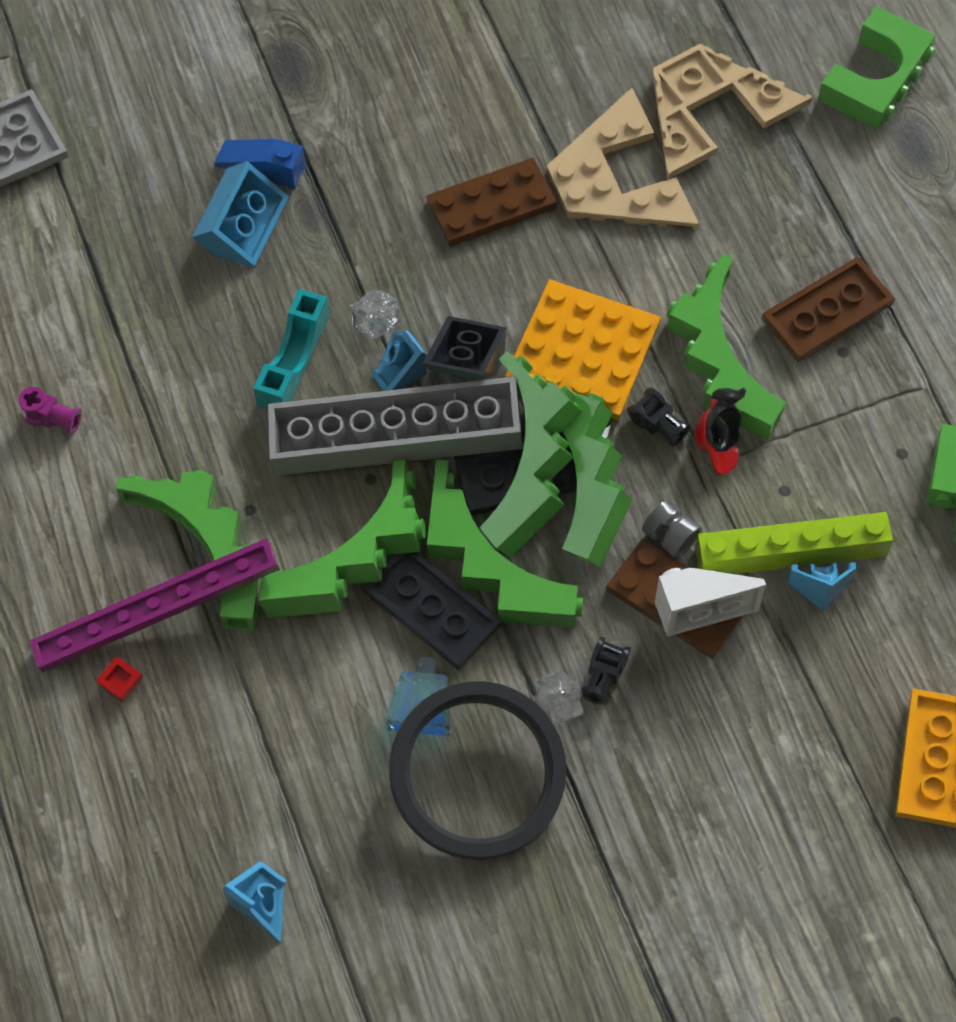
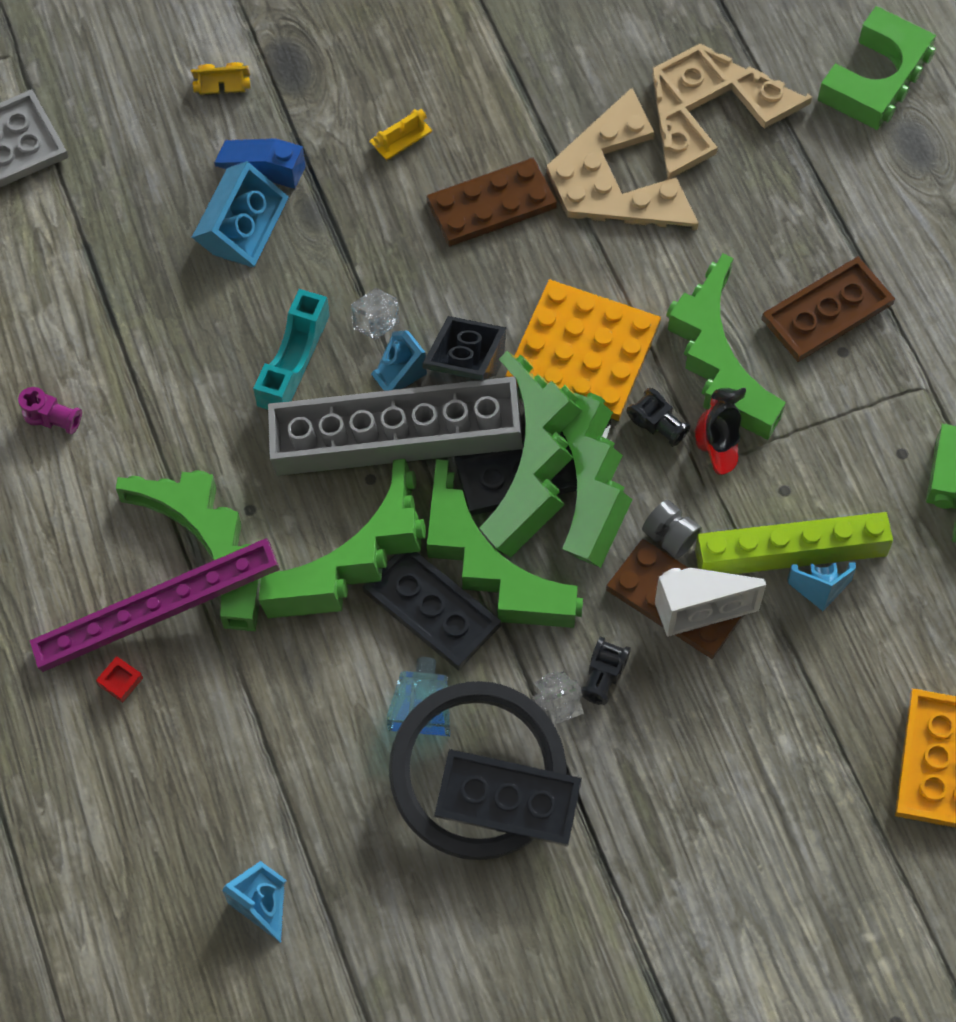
none -> yellow hinge [191,62,251,95]
none -> yellow hinge [369,109,432,161]
none -> black plate [434,749,582,846]

